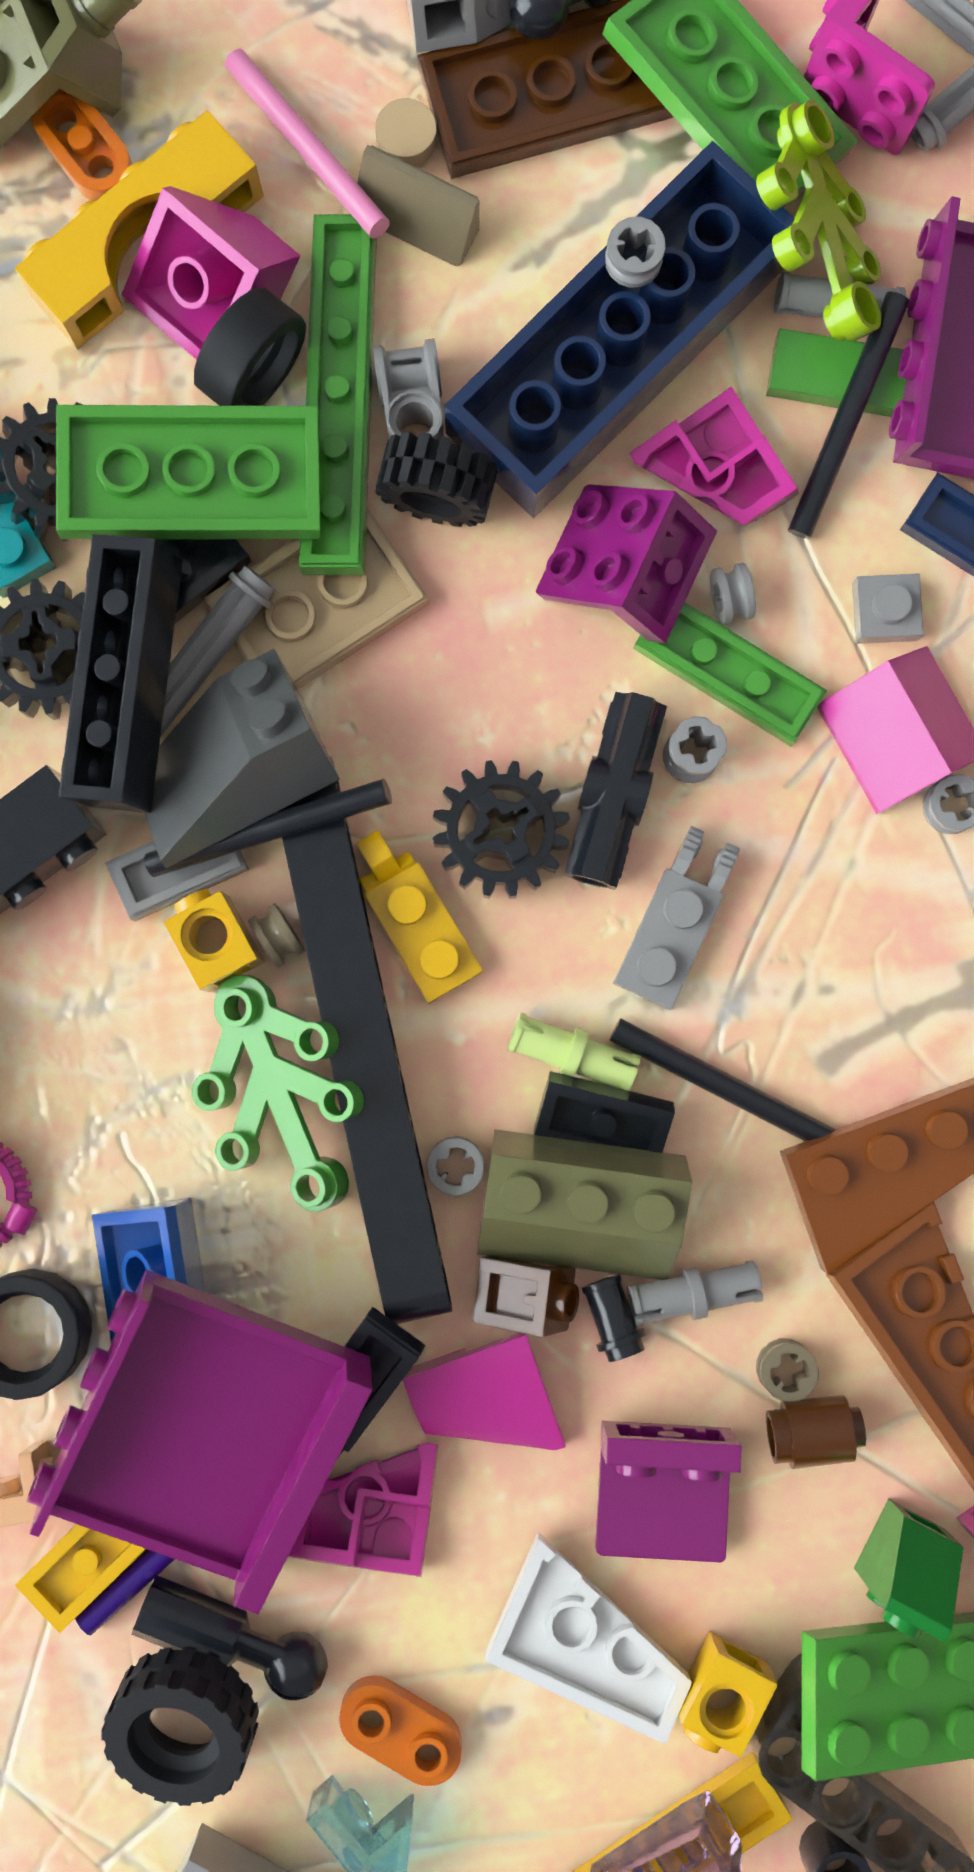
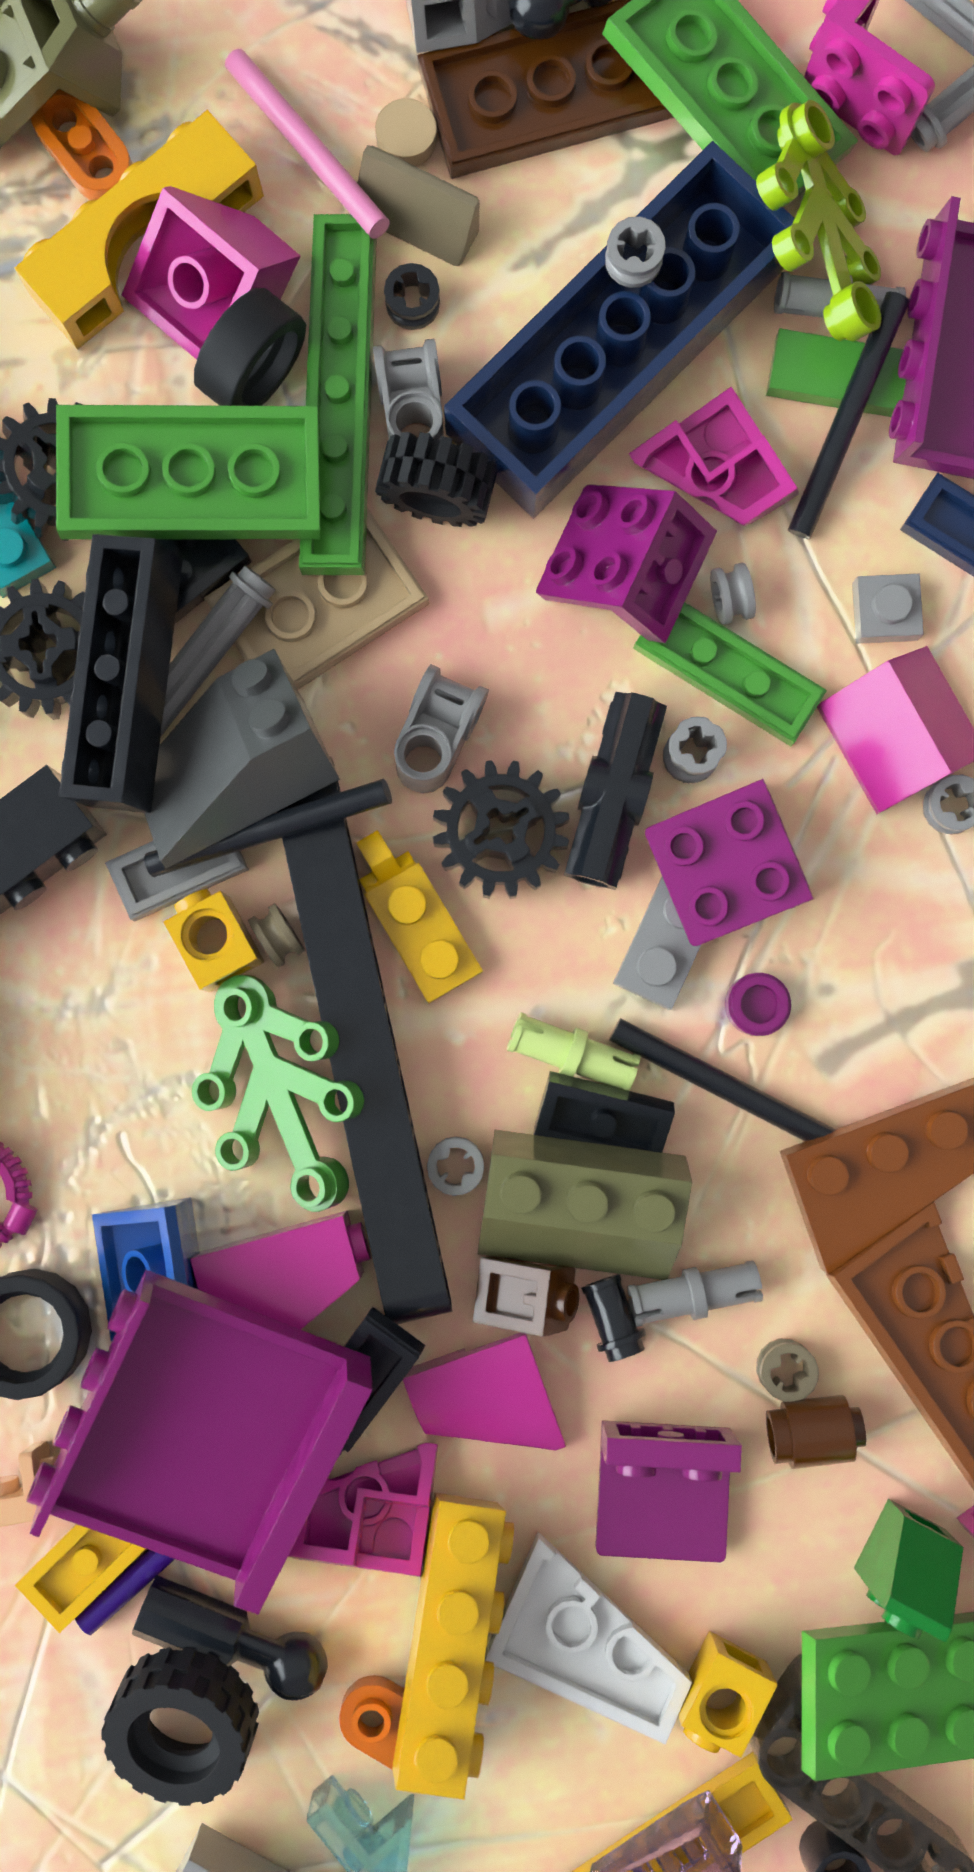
none -> dark pink slope [190,1210,371,1329]
none -> black bush [384,263,440,330]
none -> yellow brick [392,1493,514,1800]
none -> light grey piece [394,664,489,793]
none -> magenta bracket [645,779,814,946]
none -> magenta tile [725,973,791,1036]

